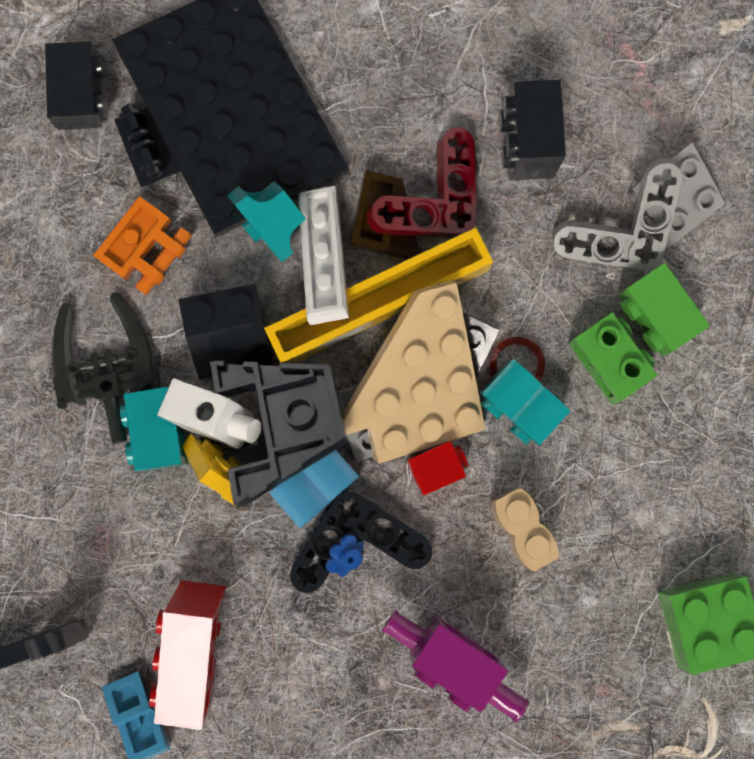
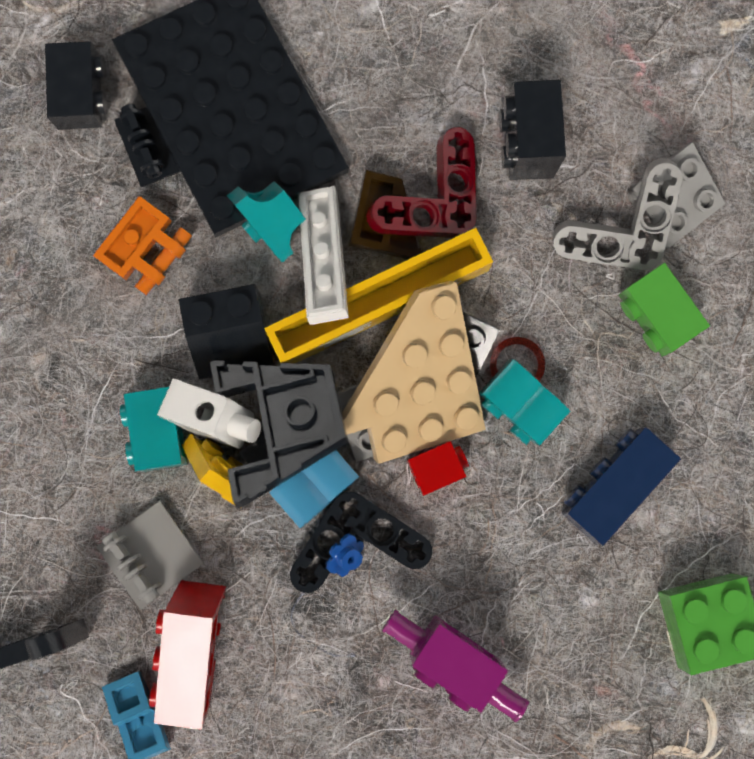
pearl dark grey bar [52,292,162,445] -> none
tan brick [491,488,559,572] -> none
bright green brick [568,312,658,405] -> none
none -> light grey hinge [96,501,204,610]
none -> dark blue brick [562,427,681,546]

